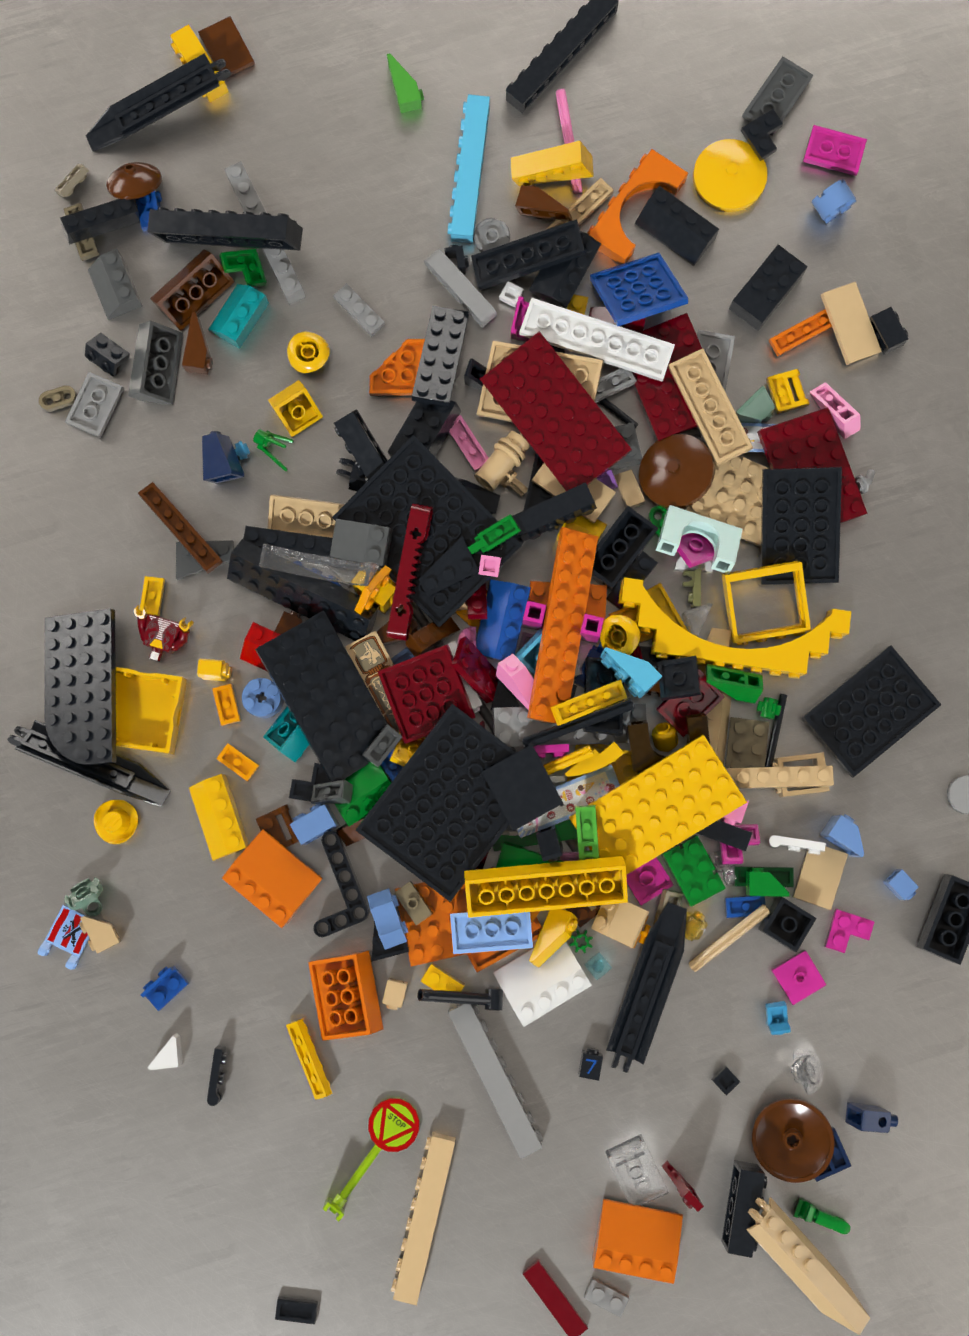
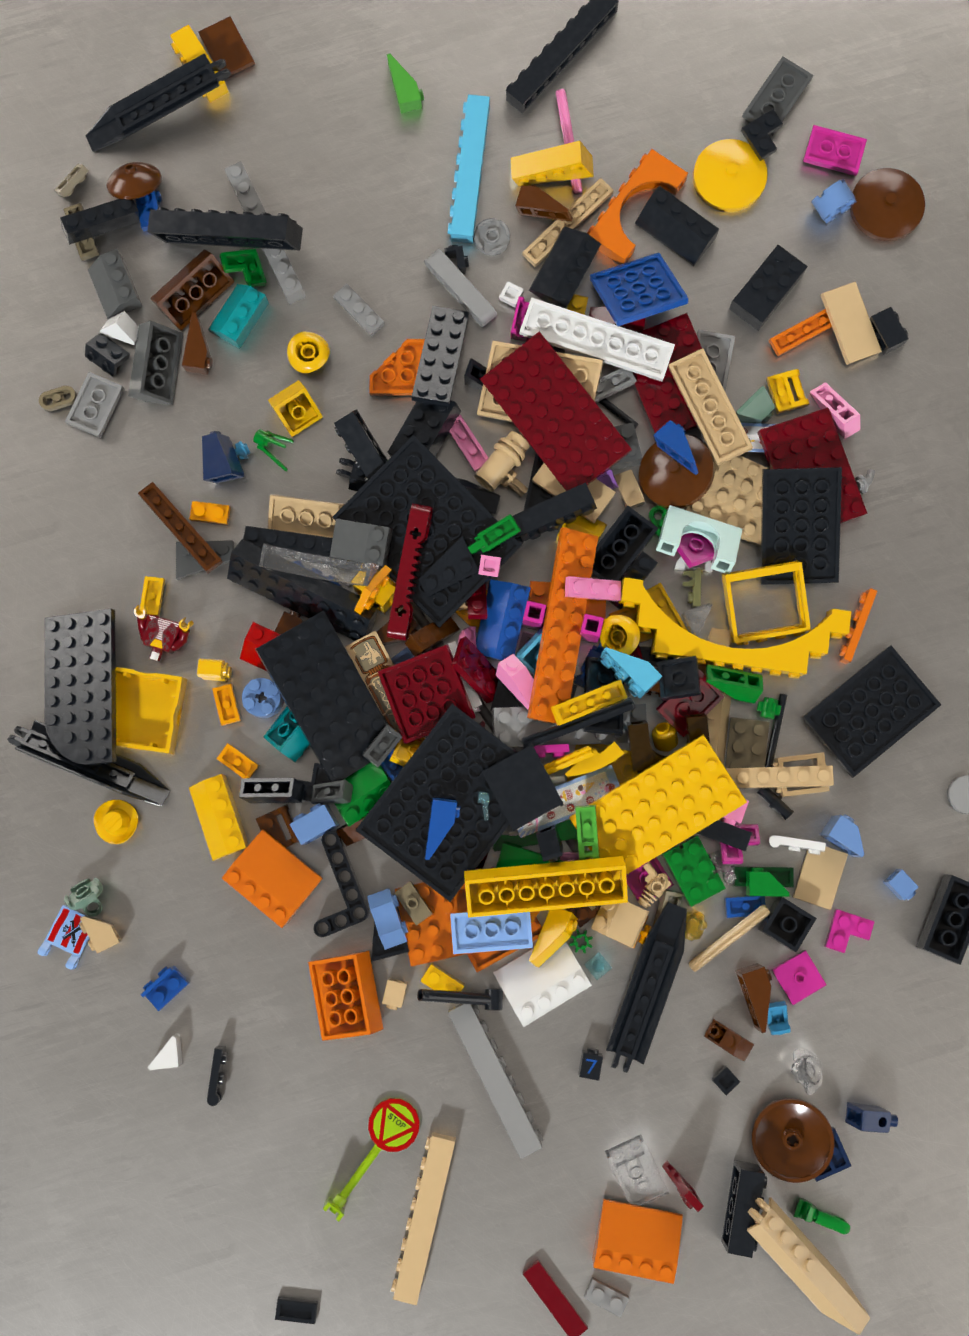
yellow plate [286,1018,333,1100] -> none
black plate [471,219,586,290] -> none
none -> white slope [100,311,139,345]
none -> light orange plate [189,501,231,525]
none -> black brick [239,778,304,803]
none -> blue slope [425,798,460,860]
none -> clear light blue hand [477,792,489,820]
none -> bright pink plate [565,576,621,601]
none -> tan piece [638,862,671,909]
none -> blue slope [654,420,699,475]
none -> reddish brown slope [704,1019,754,1062]
none -> reddish brown slope [735,963,772,1033]
none -> black pin [757,788,794,820]
none -> orange plate [839,588,877,664]
none -> reddish brown dish [850,168,925,241]

